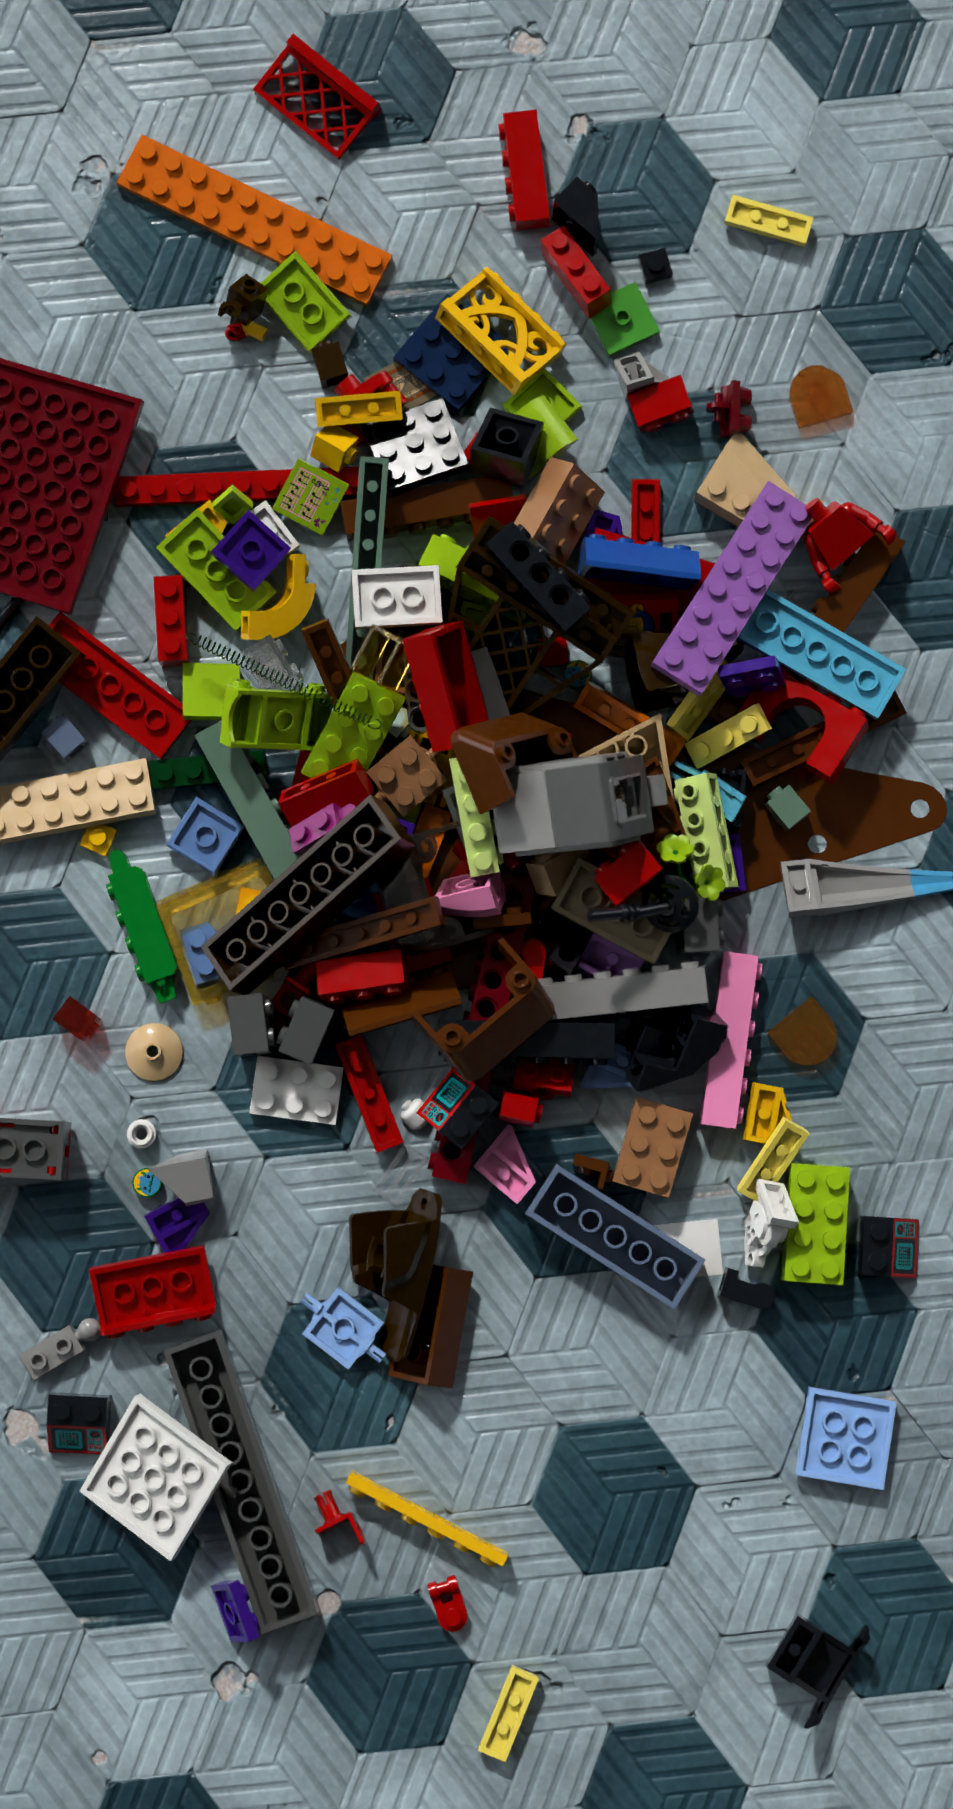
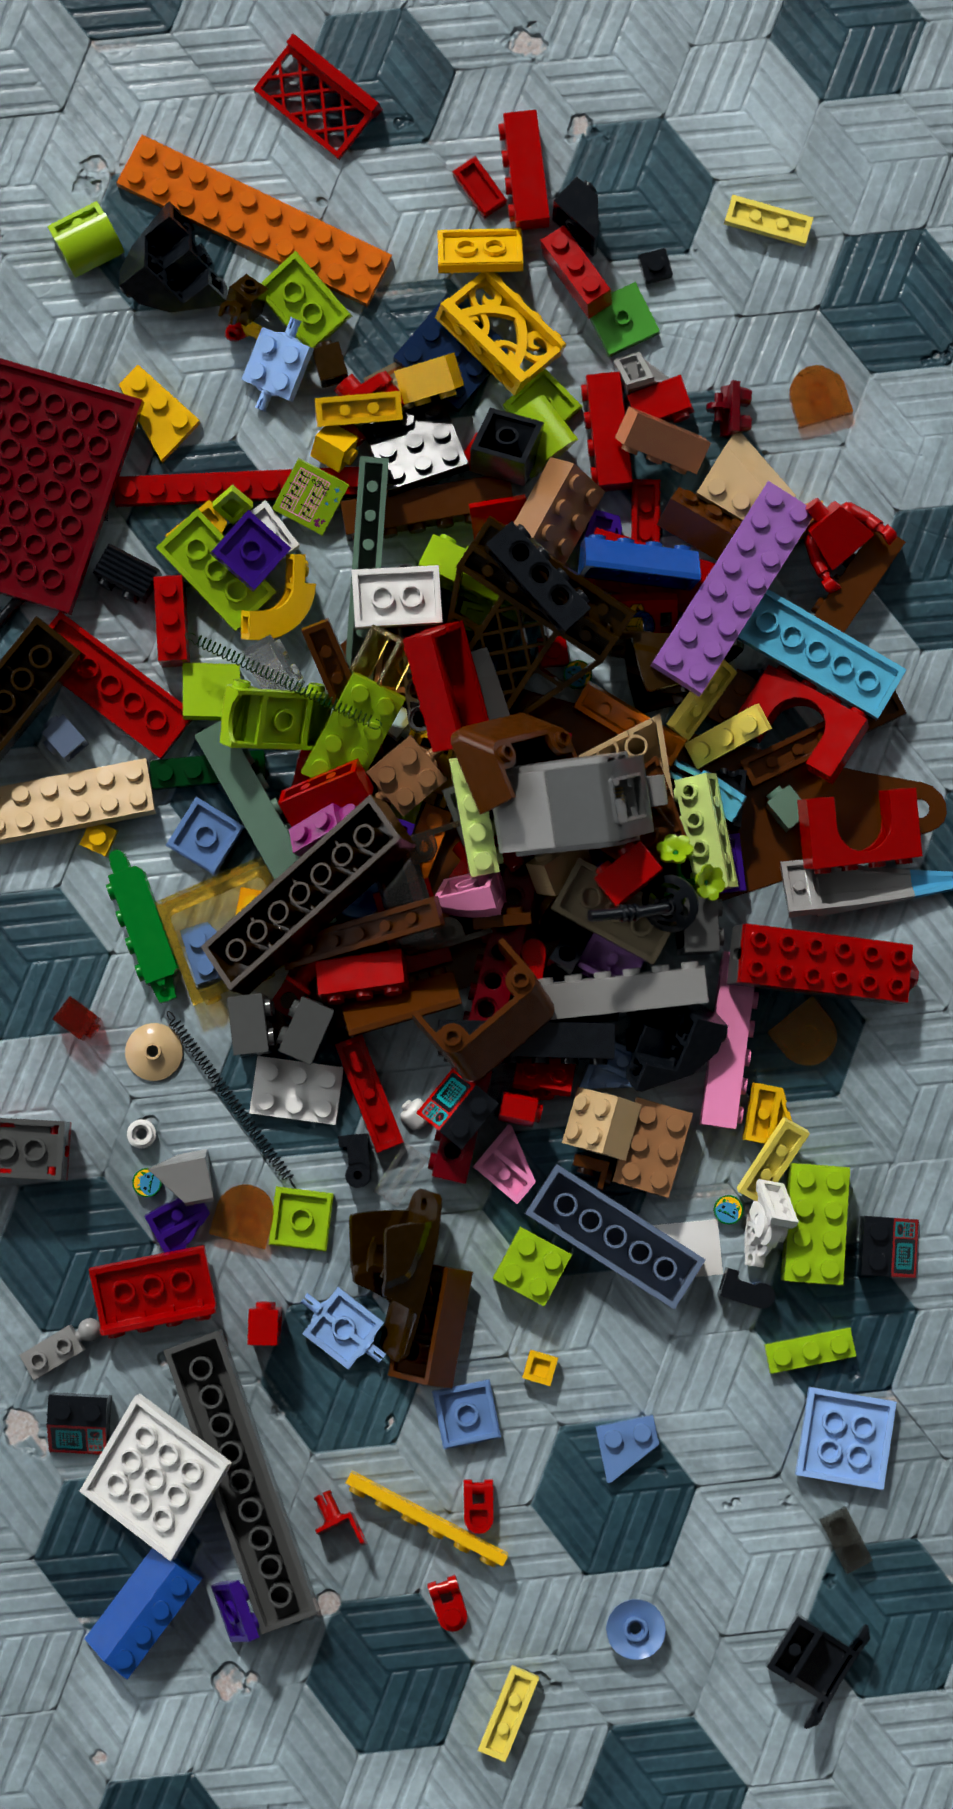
dark purple plate [718,655,786,698] -> none
none -> lime brick [47,201,125,278]
none -> blue slope [84,1548,203,1680]
none -> black brick [93,543,162,604]
none -> black brick [119,201,227,313]
none -> yellow wing [119,365,201,464]
none -> black piece [167,1011,296,1189]
none -> clear orange tile [209,1184,274,1249]
none -> light blue plate [241,317,314,412]
none -> red brick [247,1301,282,1346]
none -> lime tile [268,1186,334,1252]
none -> black leg [338,1133,371,1188]
none -> yellow brick [394,353,464,407]
none -> medium blue plate [432,1379,501,1449]
none -> yellow tile [438,228,523,273]
none -> red tile [452,156,507,219]
none -> red plate [464,1479,494,1534]
none -> lime brick [492,1226,572,1307]
none -> yellow plate [522,1349,558,1386]
none -> tan brick [562,1087,642,1161]
none -> red brick [580,371,633,492]
none -> medium blue wing [595,1414,659,1483]
none -> medium blue dish [606,1599,666,1660]
none -> nougat brick [615,406,711,475]
none -> reddish brown brick [657,487,742,560]
none -> tile [713,1195,743,1224]
none -> red piece [727,923,919,1005]
none -> lime plate [764,1327,856,1374]
none -> red arch [797,788,923,874]
none -> clear smoke plate [819,1506,873,1574]

